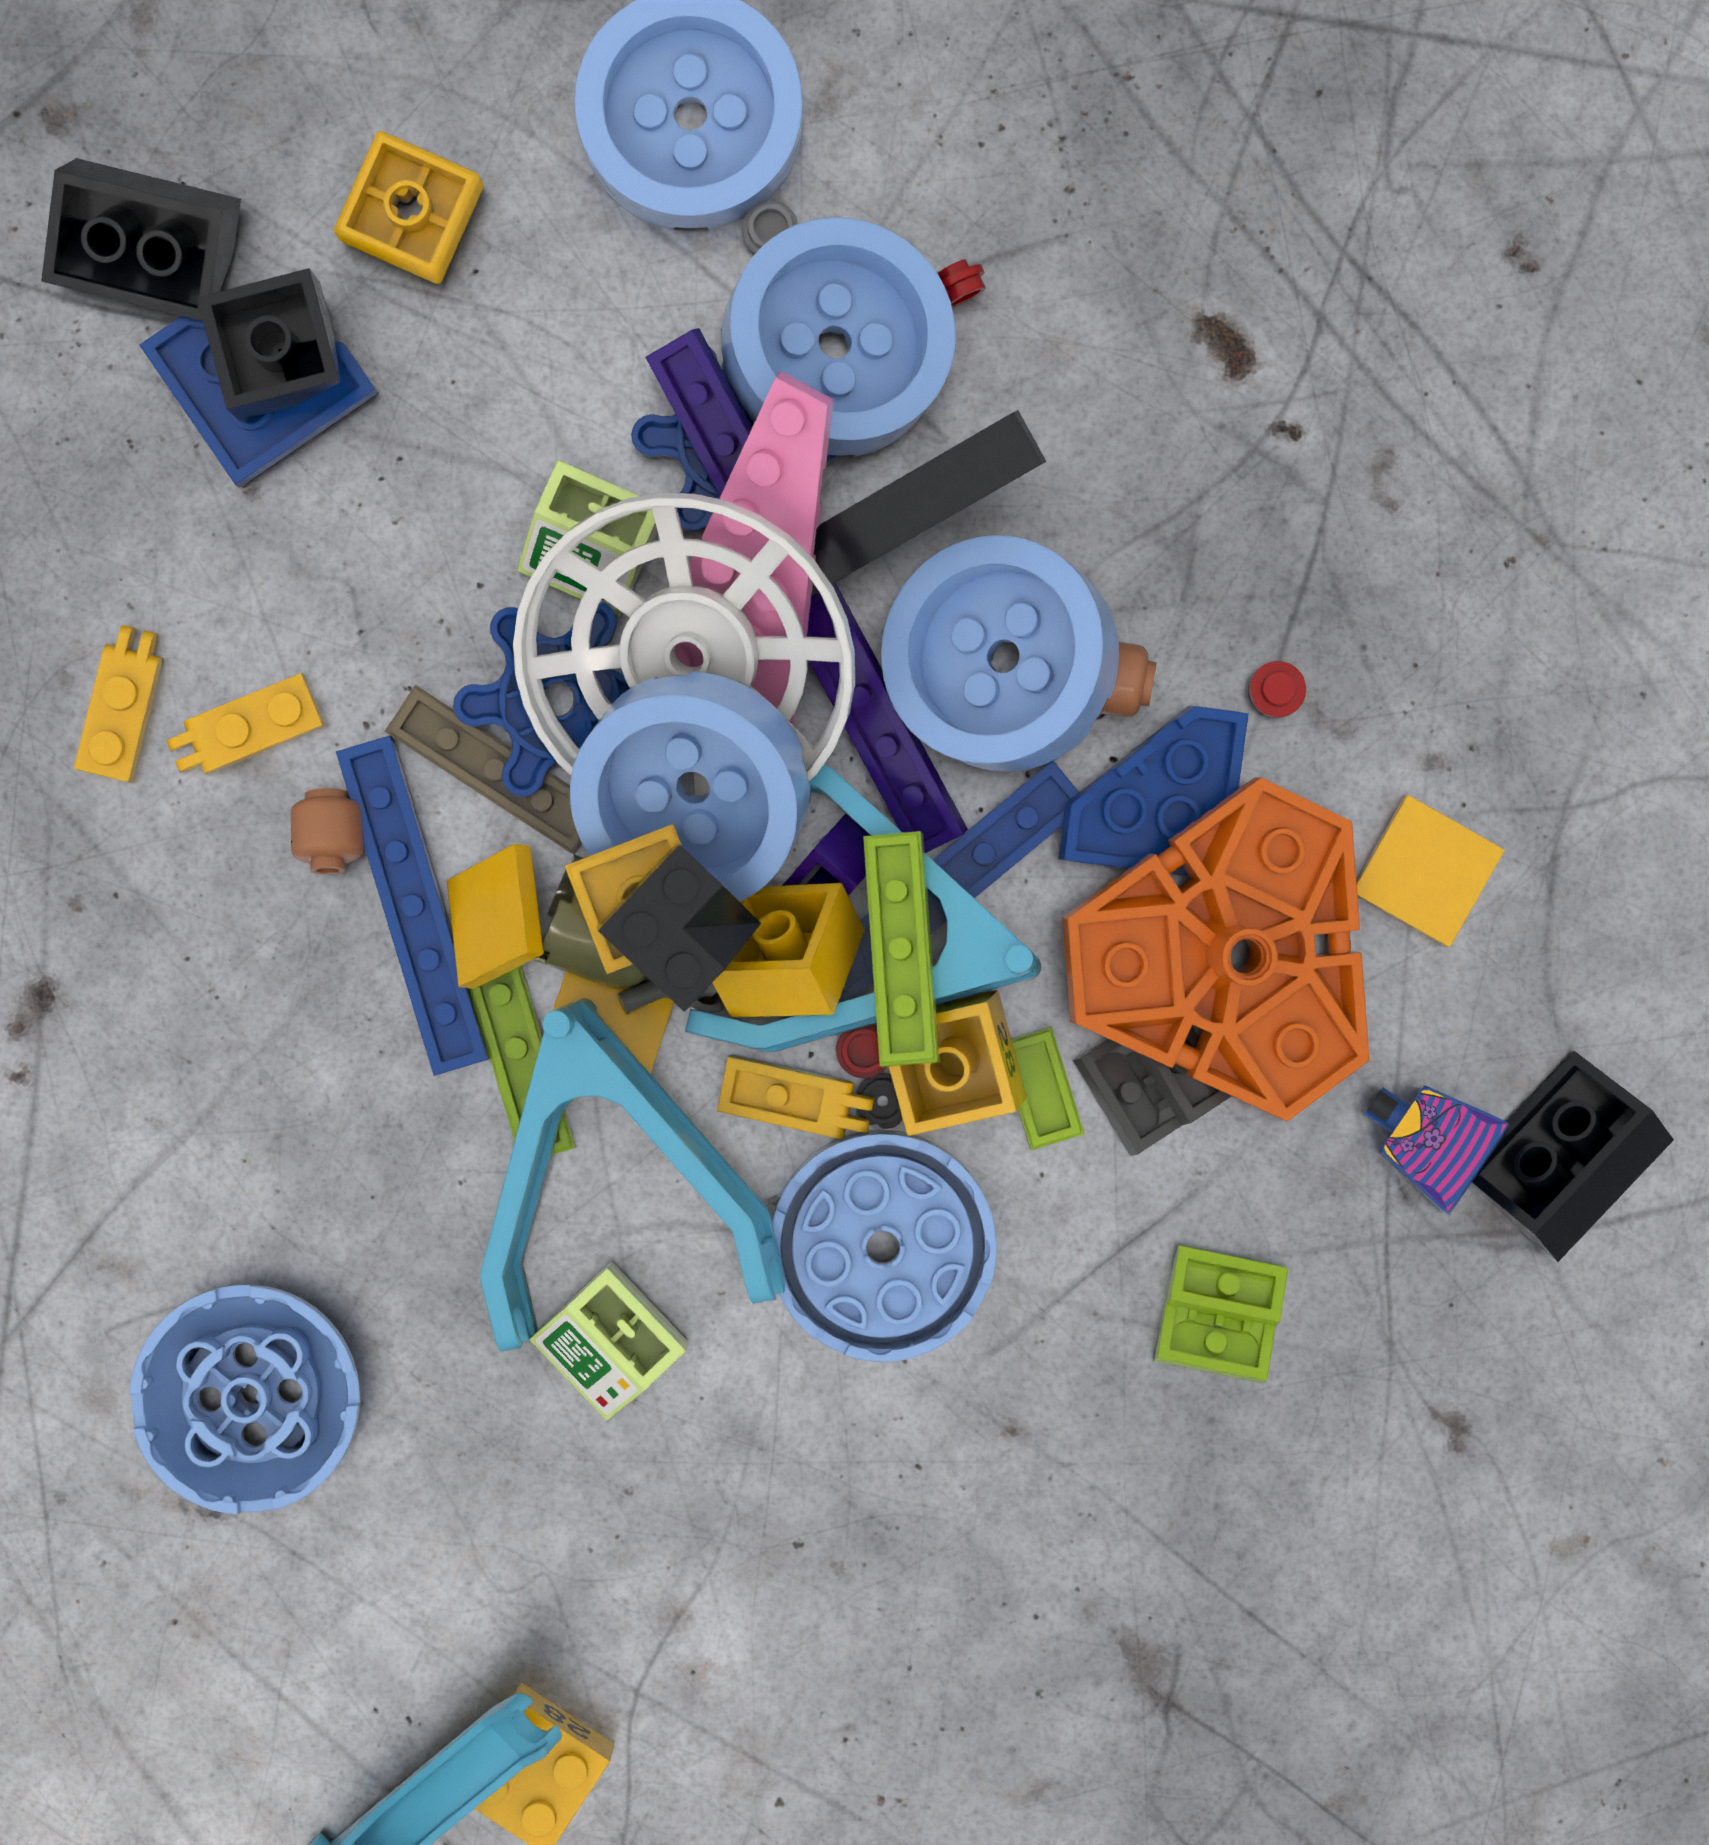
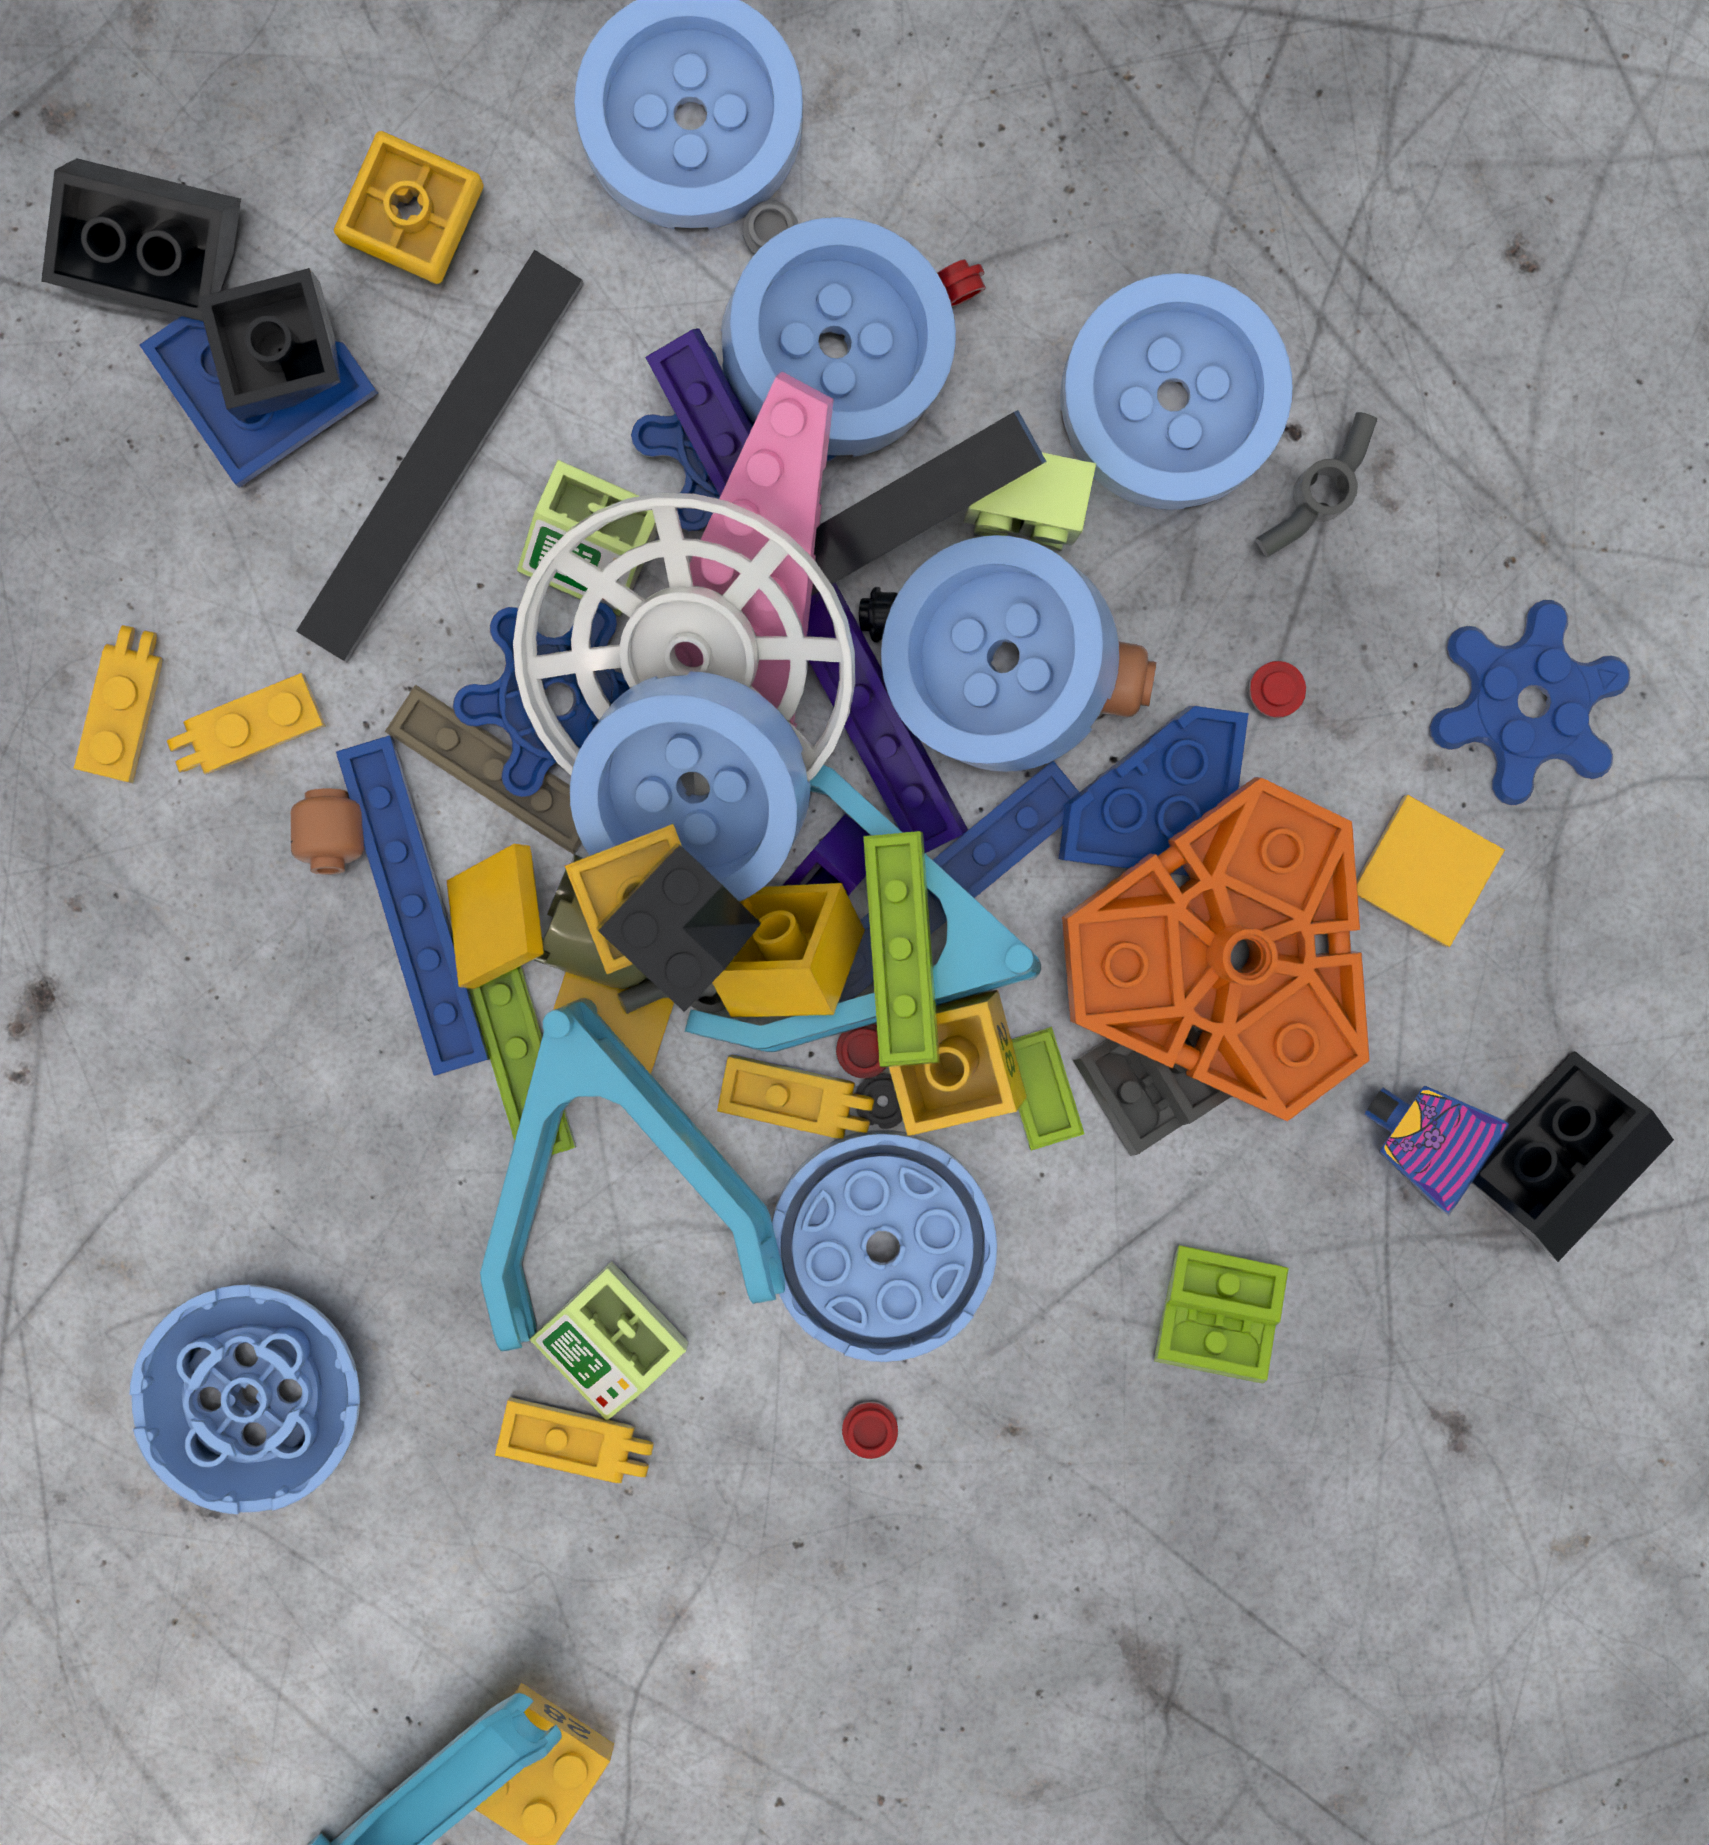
none -> black tile [296,249,584,663]
none -> yellow hinge [495,1397,654,1483]
none -> red plate [842,1402,898,1459]
none -> black plate [859,587,898,642]
none -> yellowish green slope [964,452,1096,551]
none -> light blue brick [1060,273,1293,510]
none -> dark grey piece [1256,412,1377,557]
none -> blue plate [1430,600,1631,805]

